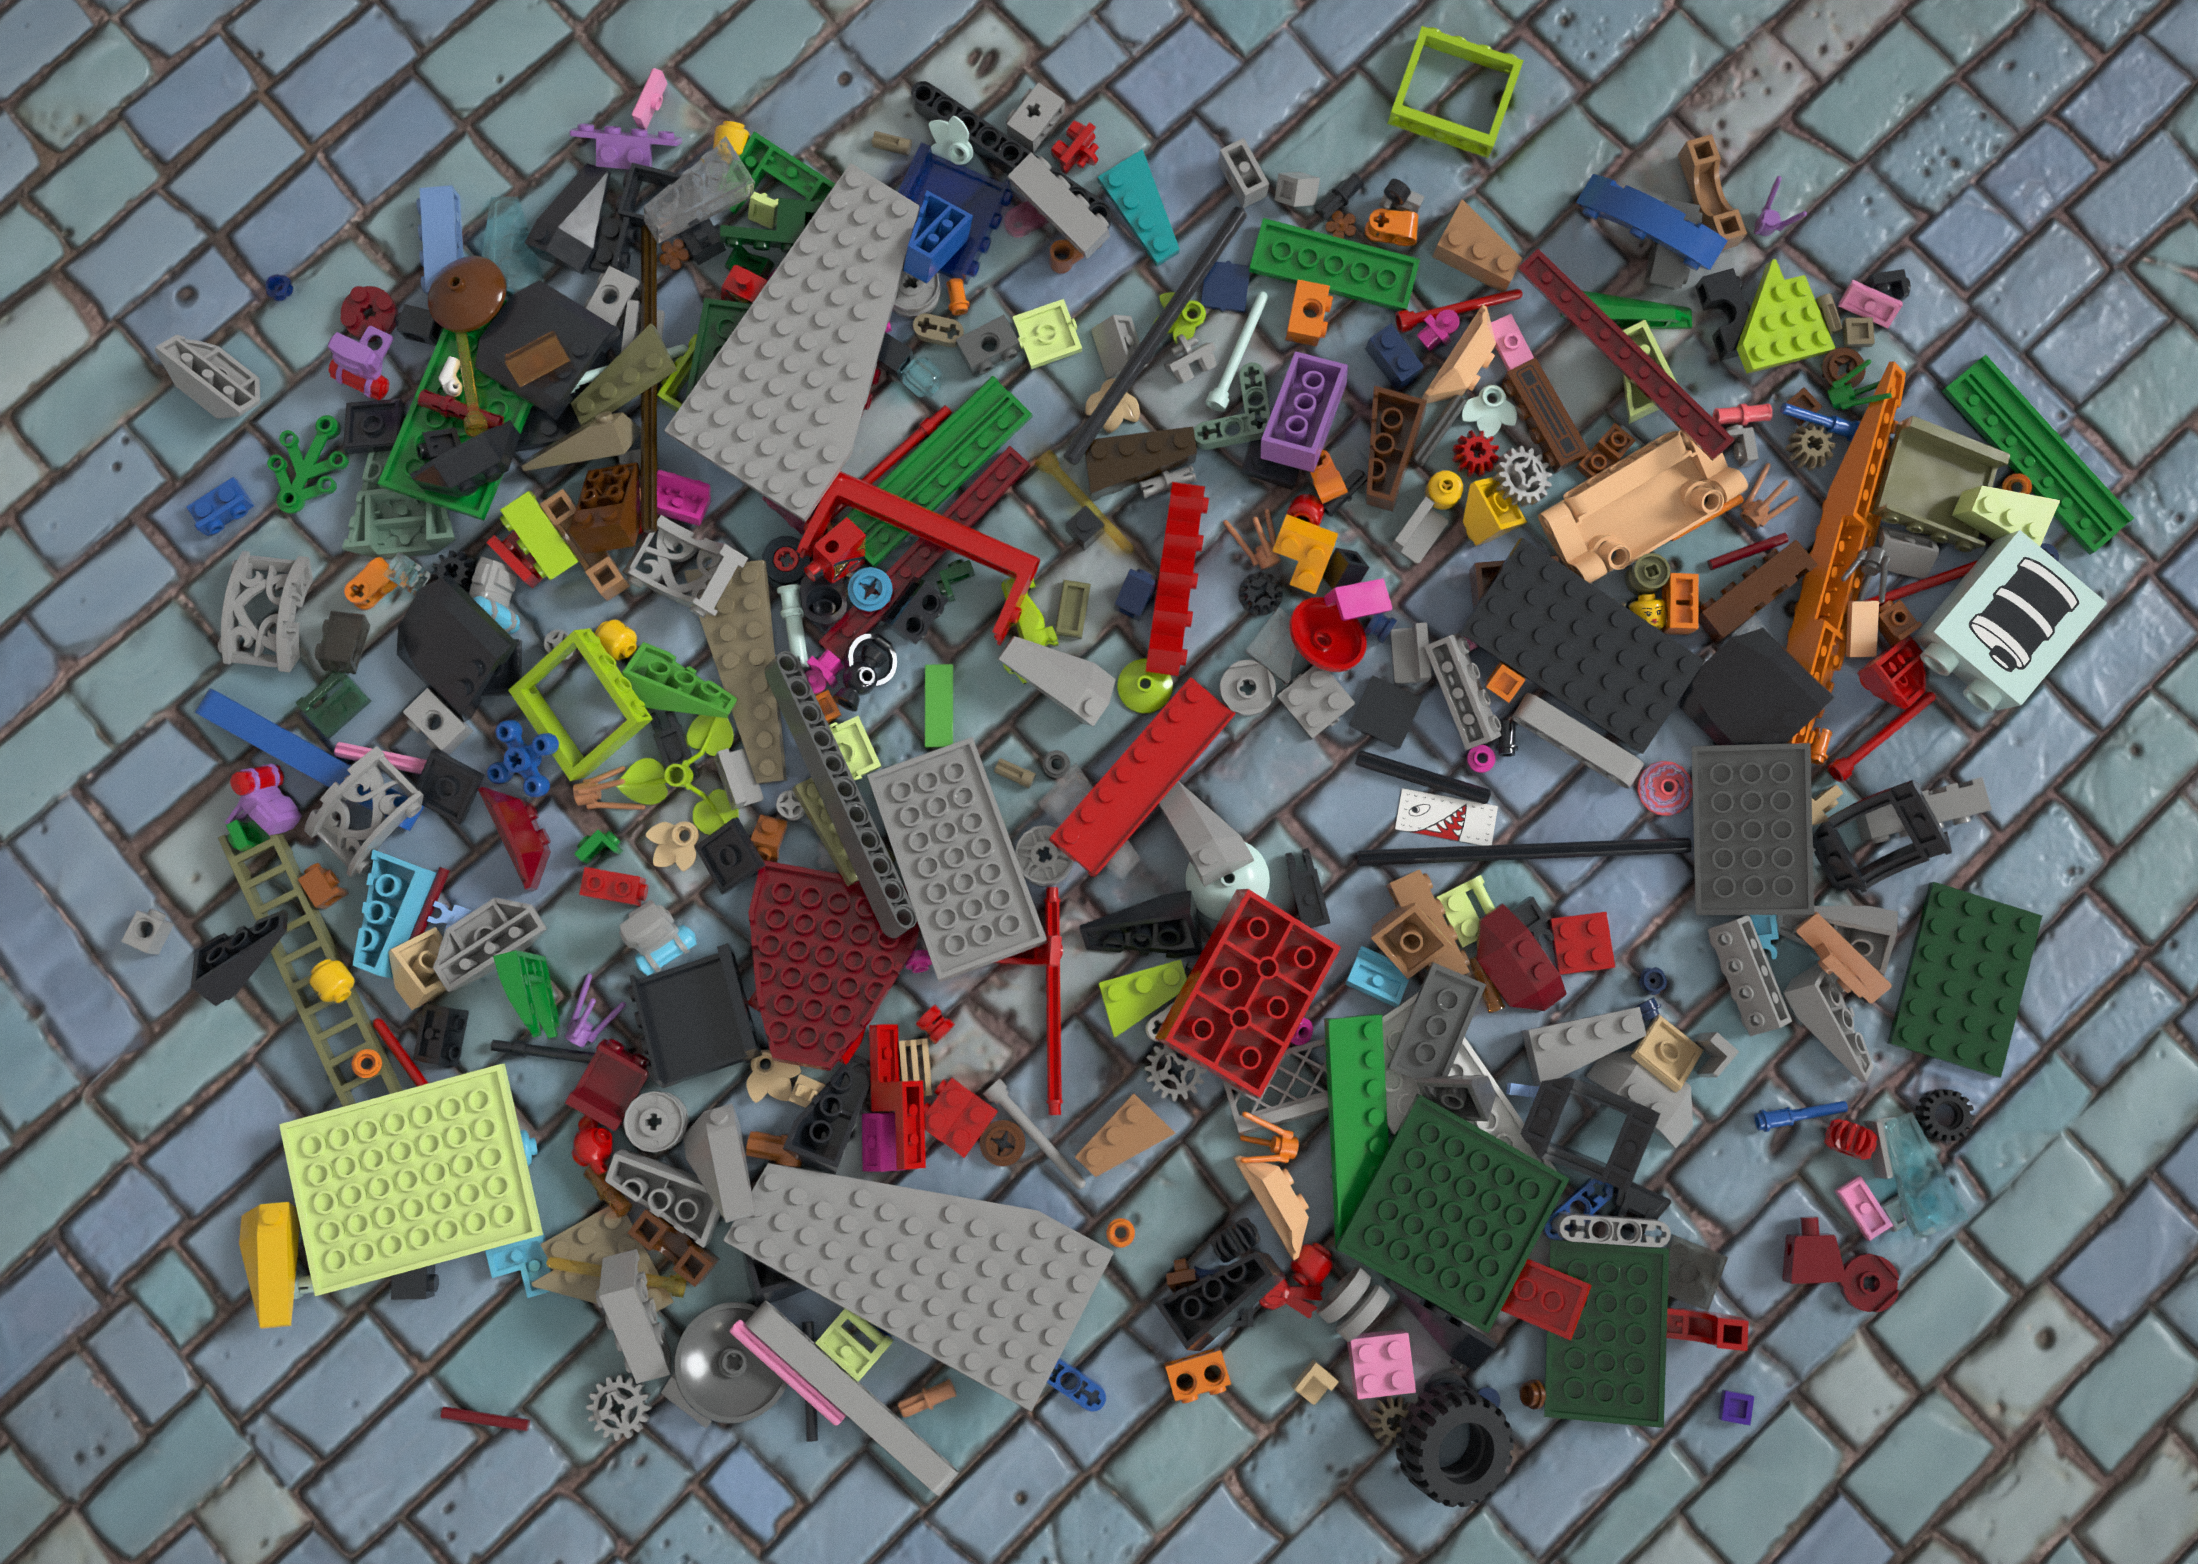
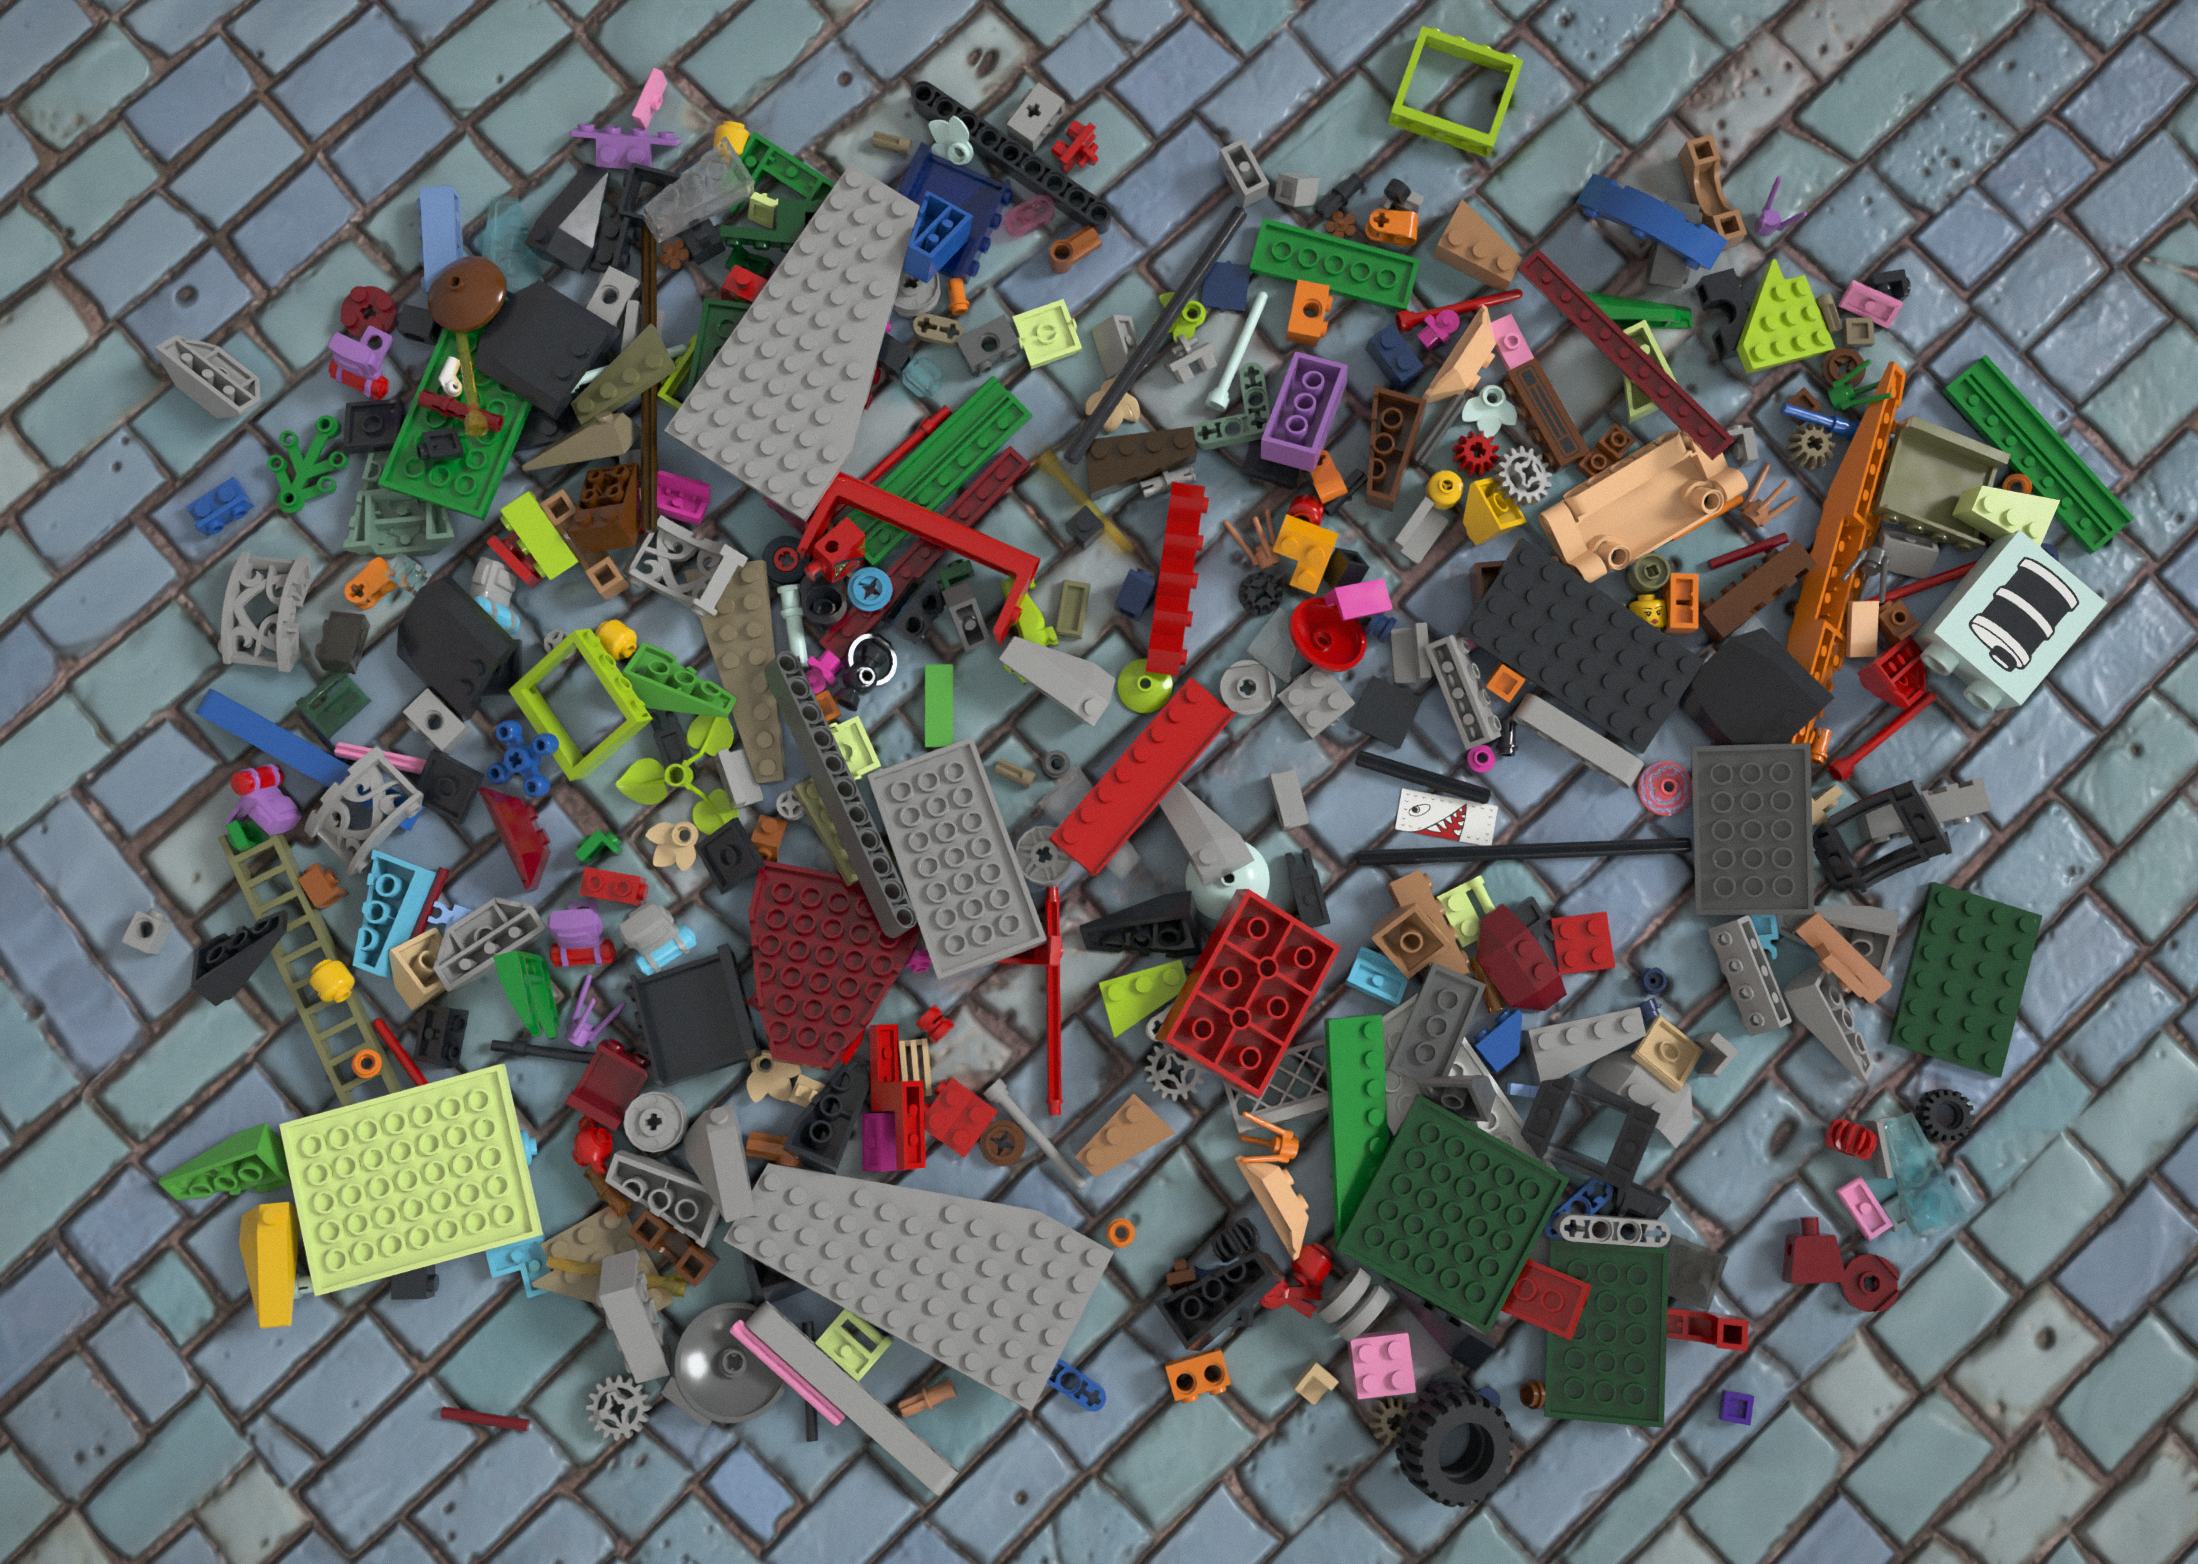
clear blue plate [265,274,293,301] -> none
black wedge [410,420,520,498] -> none
black gear [430,550,476,594] -> none
clear orange panel [505,331,570,387] -> none
nougat plant [573,766,646,810] -> none
light grey brick [1008,153,1110,259] -> none
teal wing [1098,149,1180,267] -> none
dark pink plate [1291,1017,1313,1045] -> none
coral pin [1713,403,1772,425] -> none
blue pin [1754,1101,1848,1132] -> none
none -> bright green wedge [159,1123,291,1200]
none -> medium lavender piece [547,900,616,968]
none -> dark grey brick [941,581,991,652]
none -> light grey panel [1267,769,1310,831]
none -> blue slope [1471,1009,1522,1073]

